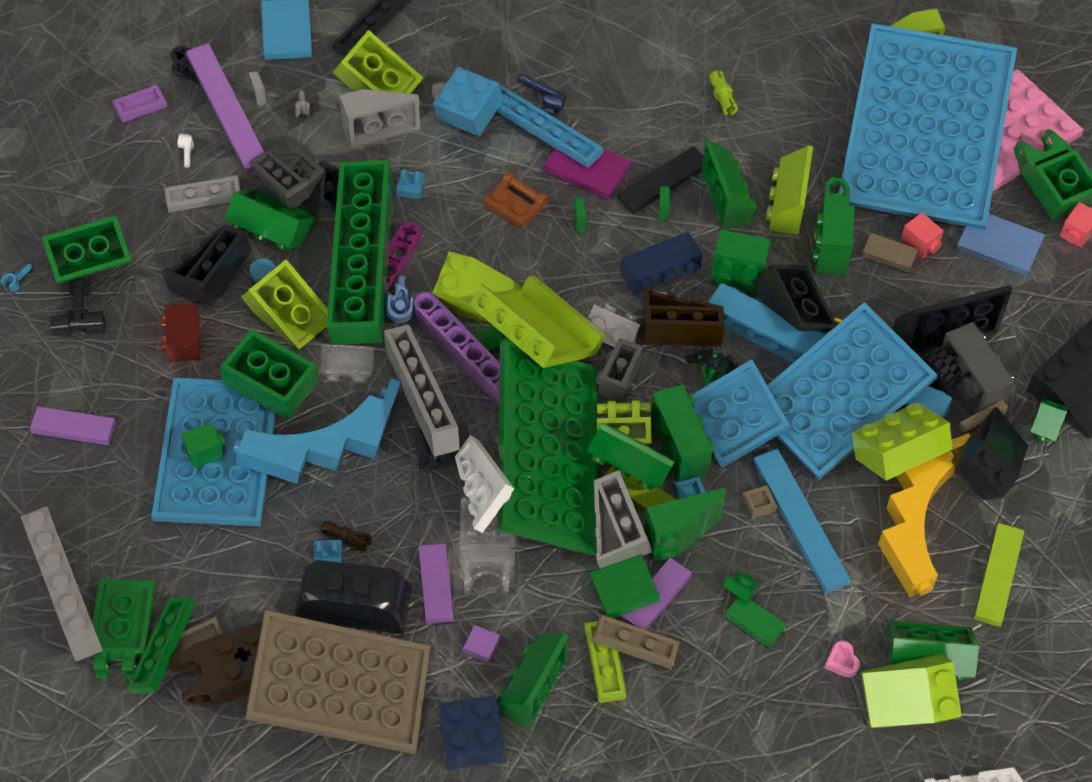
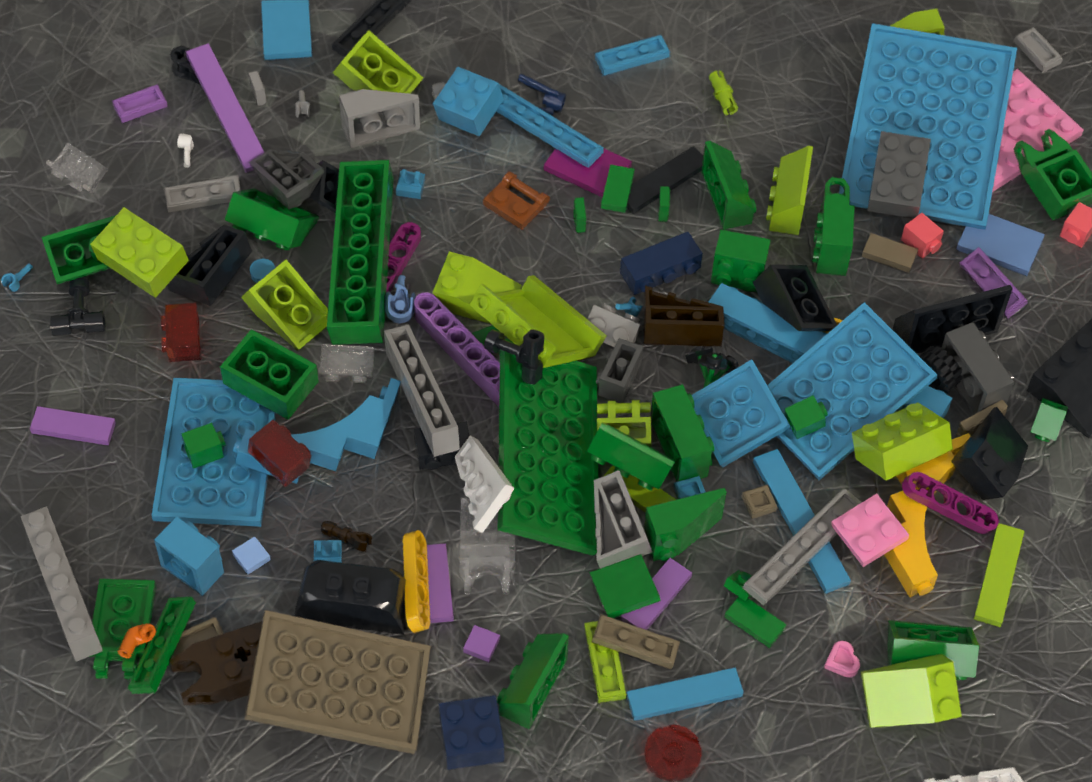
none -> clear bracket [45,142,108,193]
none -> lime brick [90,207,189,298]
none -> orange arm [118,623,156,658]
none -> dark azure brick [154,517,224,596]
none -> light blue tile [232,536,271,574]
none -> clear red brick [248,420,312,487]
none -> yellow beam [403,530,430,633]
none -> black bar [484,329,544,385]
none -> dark azure tile [595,35,670,75]
none -> green tile [601,165,635,213]
none -> dark azure hand [615,297,643,317]
none -> dark azure tile [626,667,744,721]
none -> clear red tile [644,724,702,782]
none -> light grey tile [743,488,862,606]
none -> green brick [784,395,828,439]
none -> bright pink plate [832,494,909,567]
none -> dark grey brick [867,131,931,218]
none -> magenta beam [902,472,999,534]
none -> medium lavender tile [959,247,1028,318]
none -> light grey tile [1014,27,1063,73]

